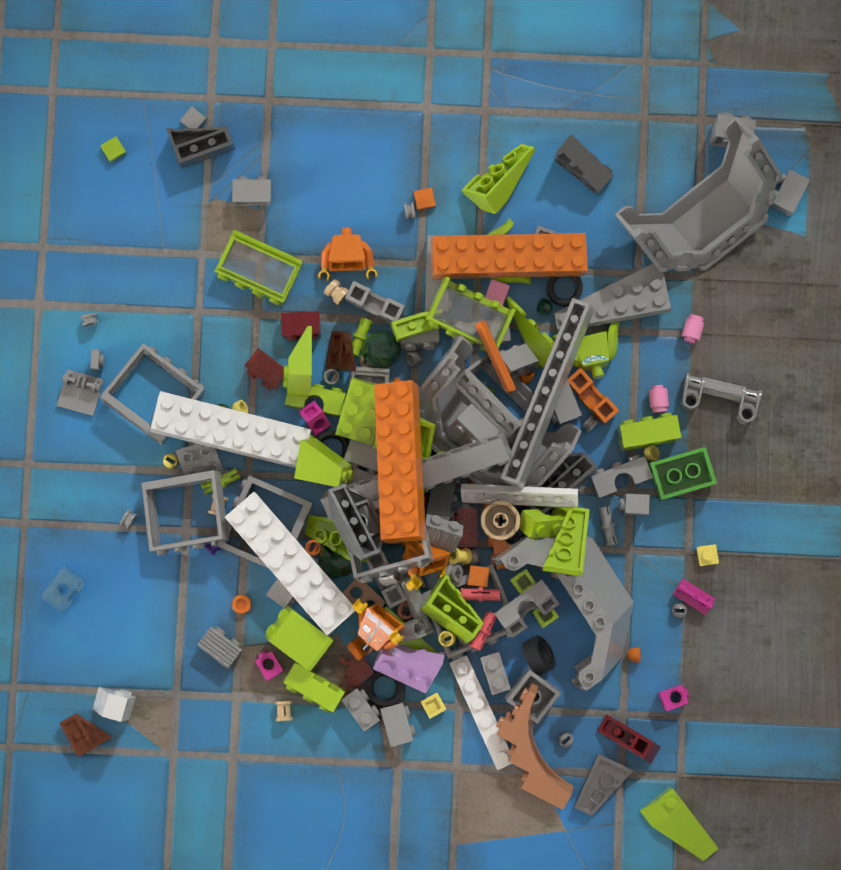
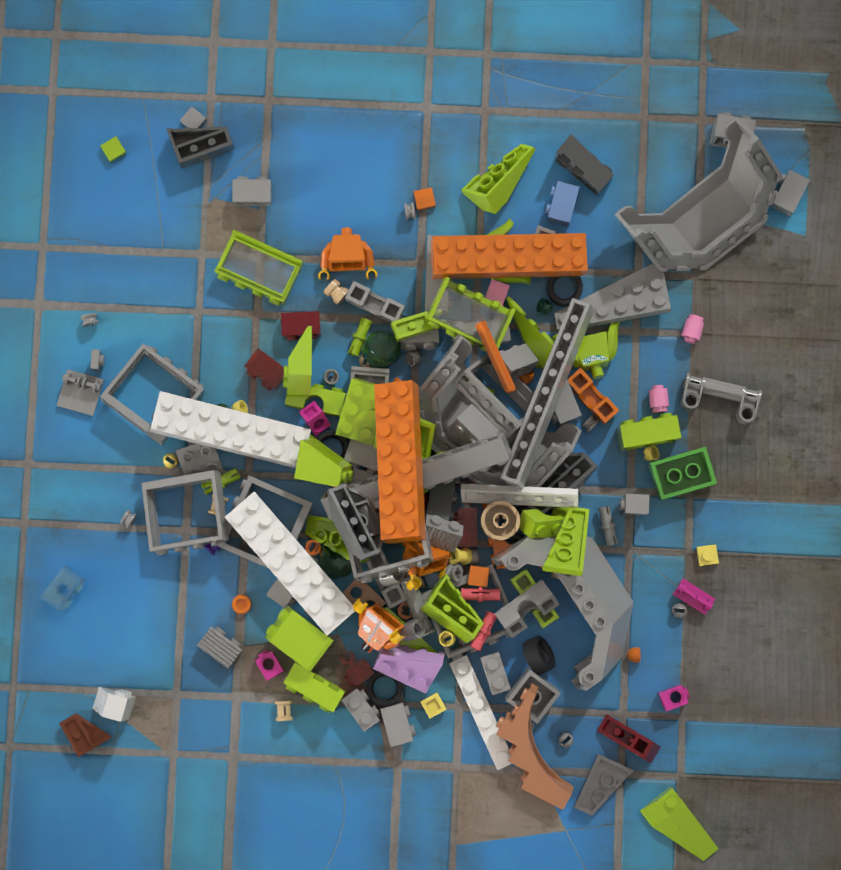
copper wing [325,331,356,371] -> none
orange tile [346,636,368,661] -> none
light grey arch [590,455,653,499] -> none
none -> medium blue brick [545,181,580,227]

